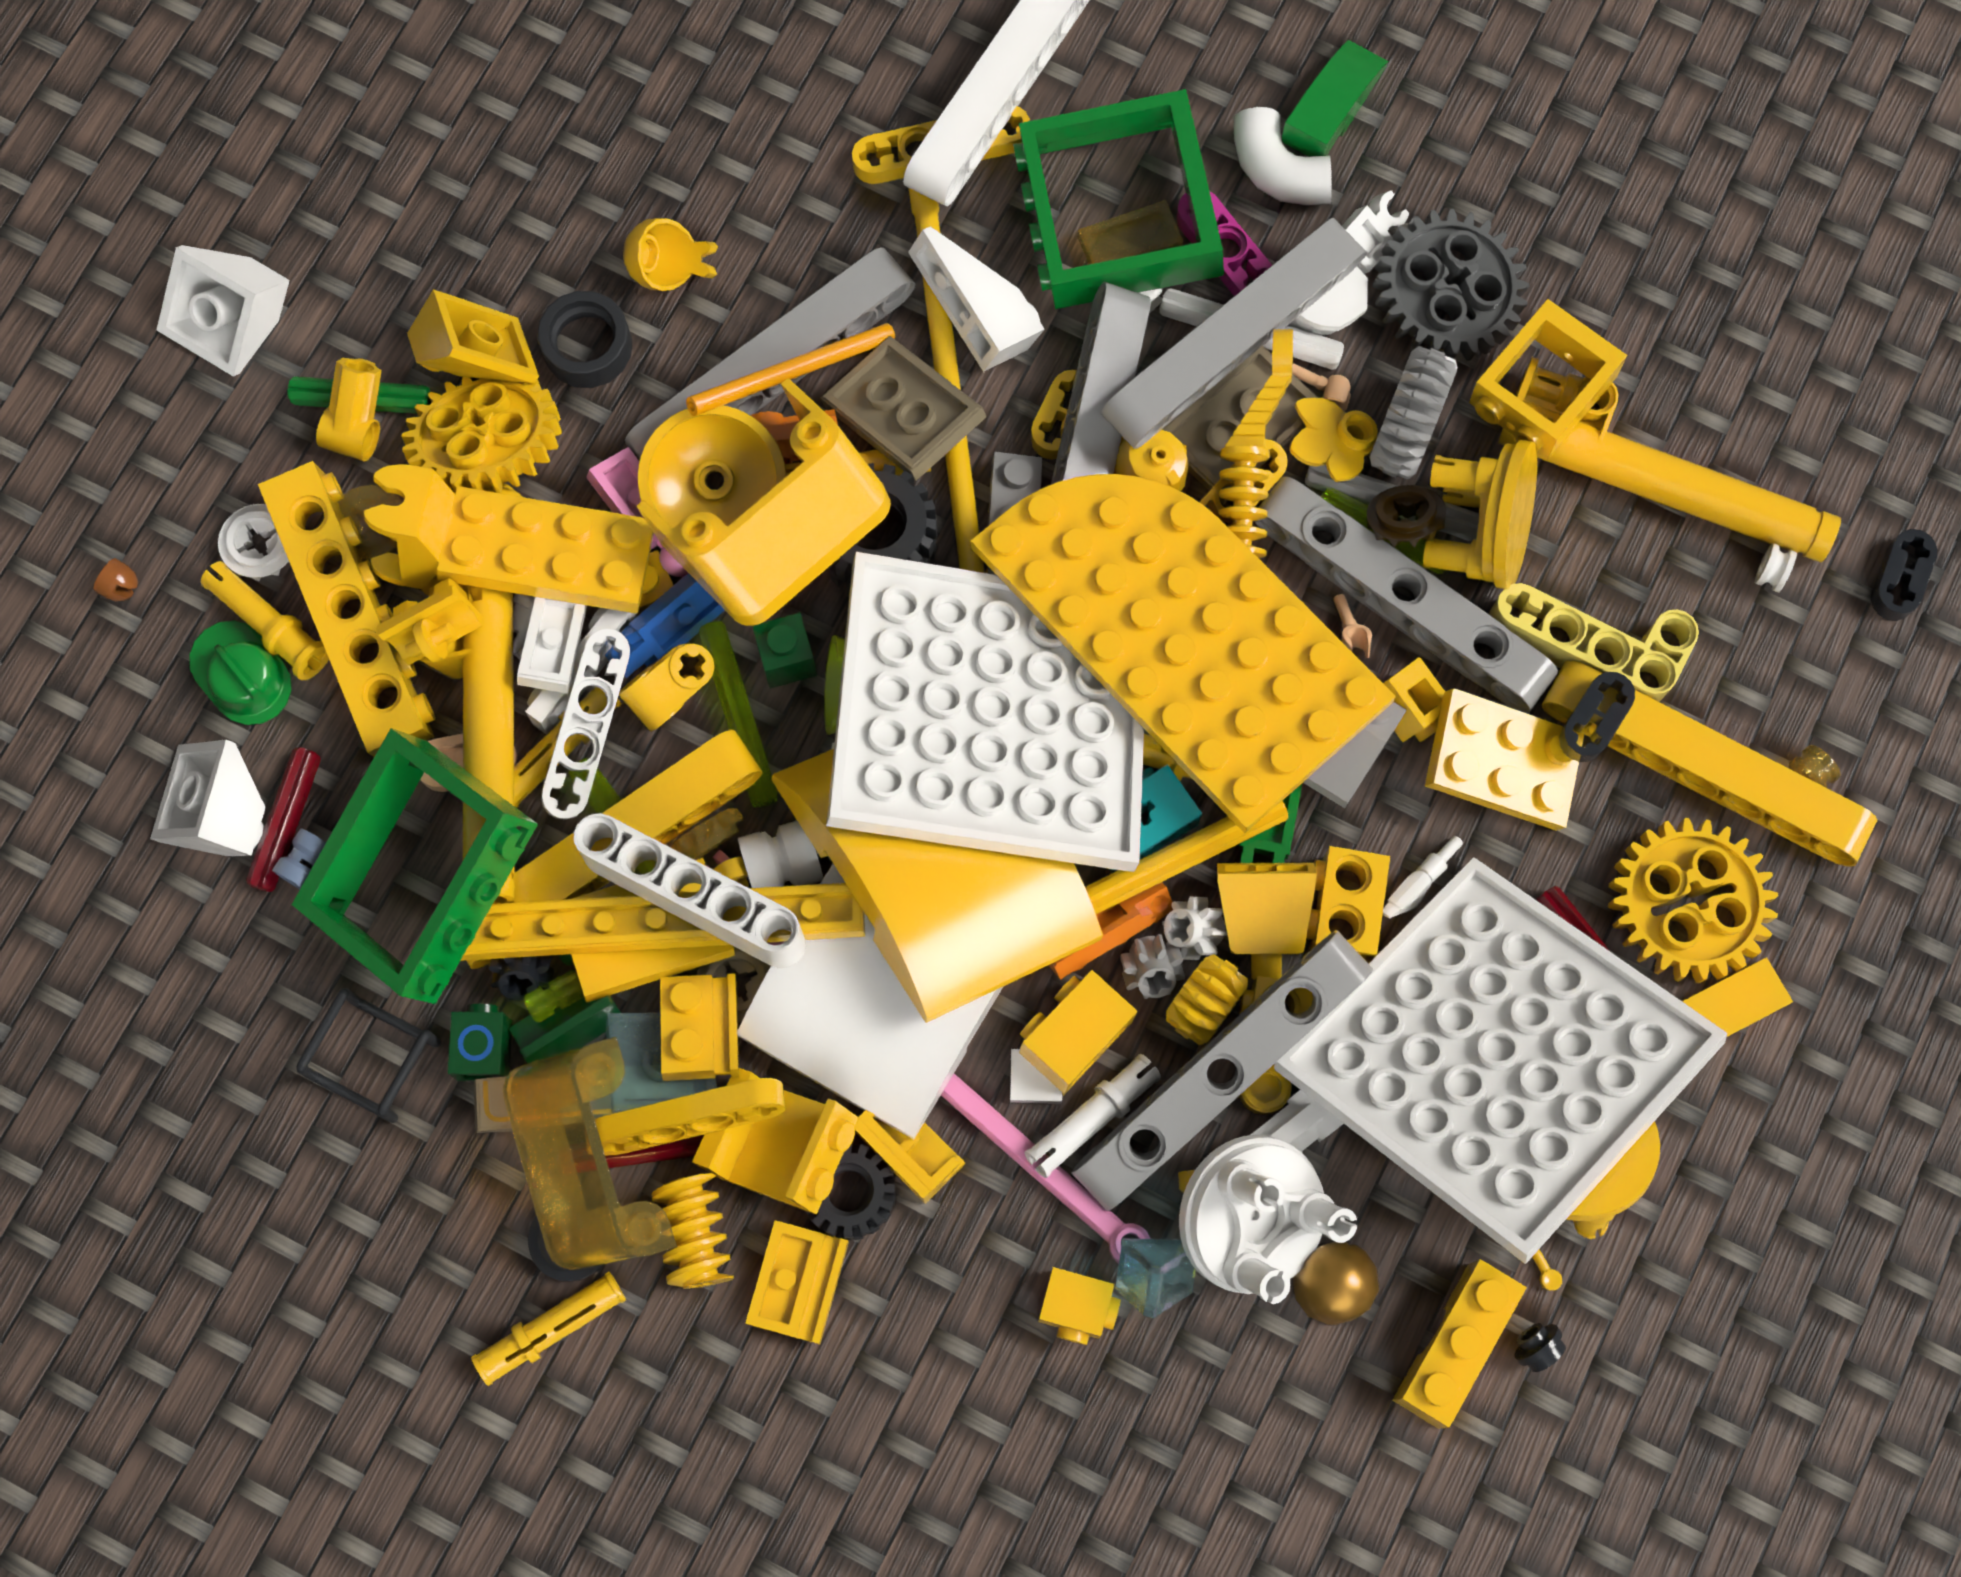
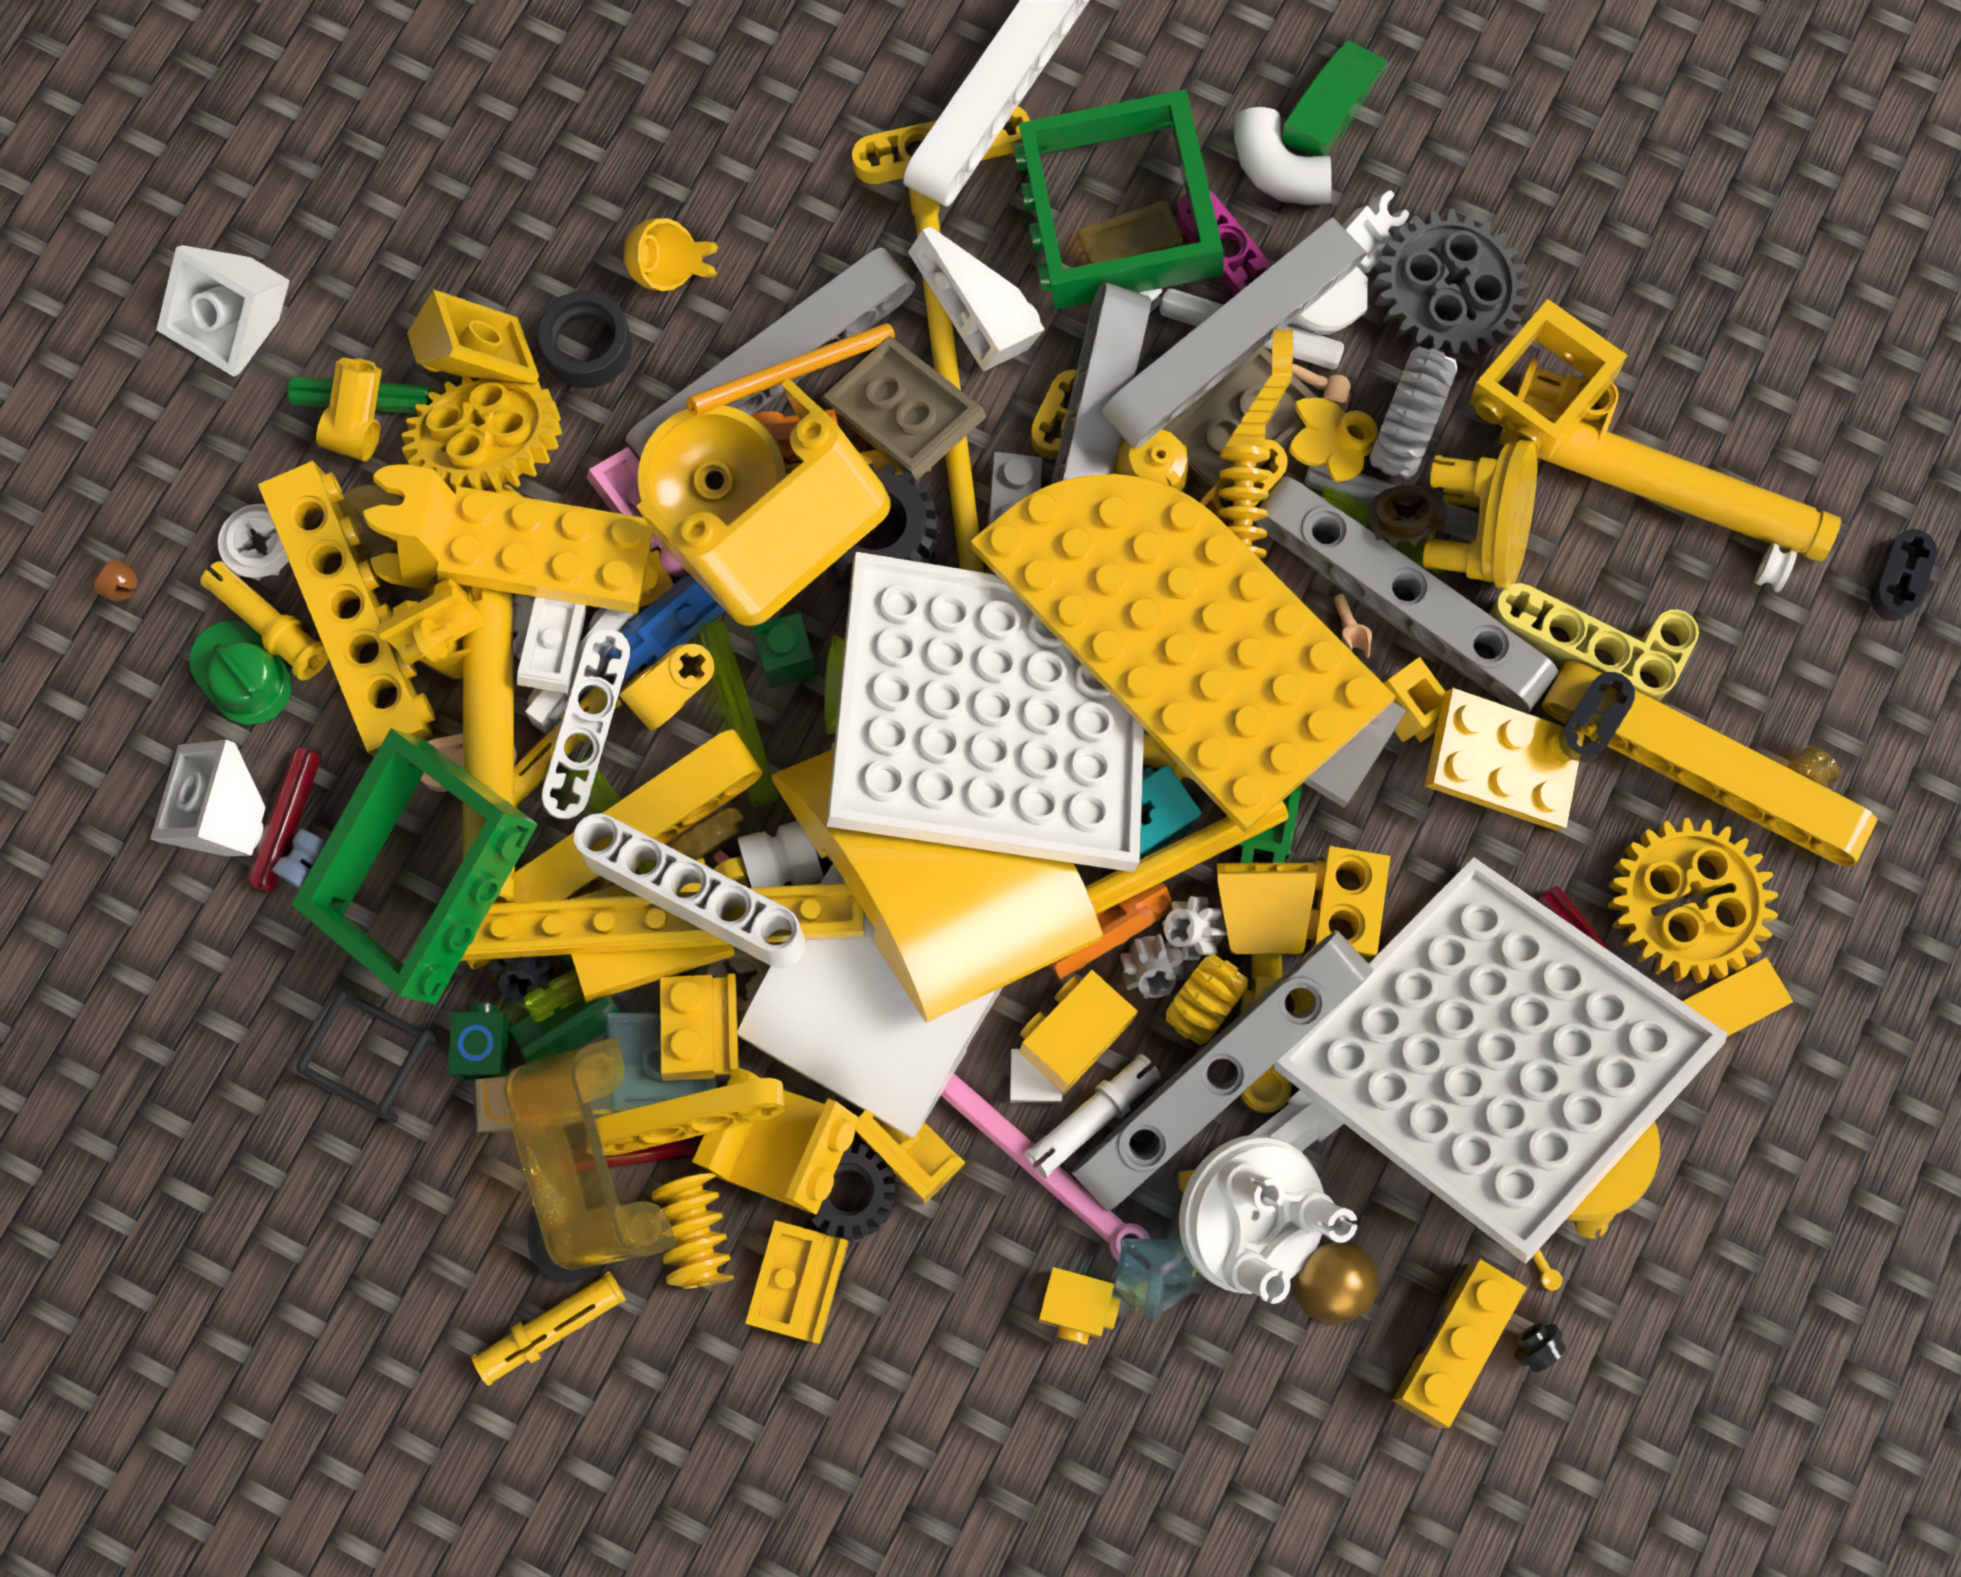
white hand [1383,836,1463,918] -> none

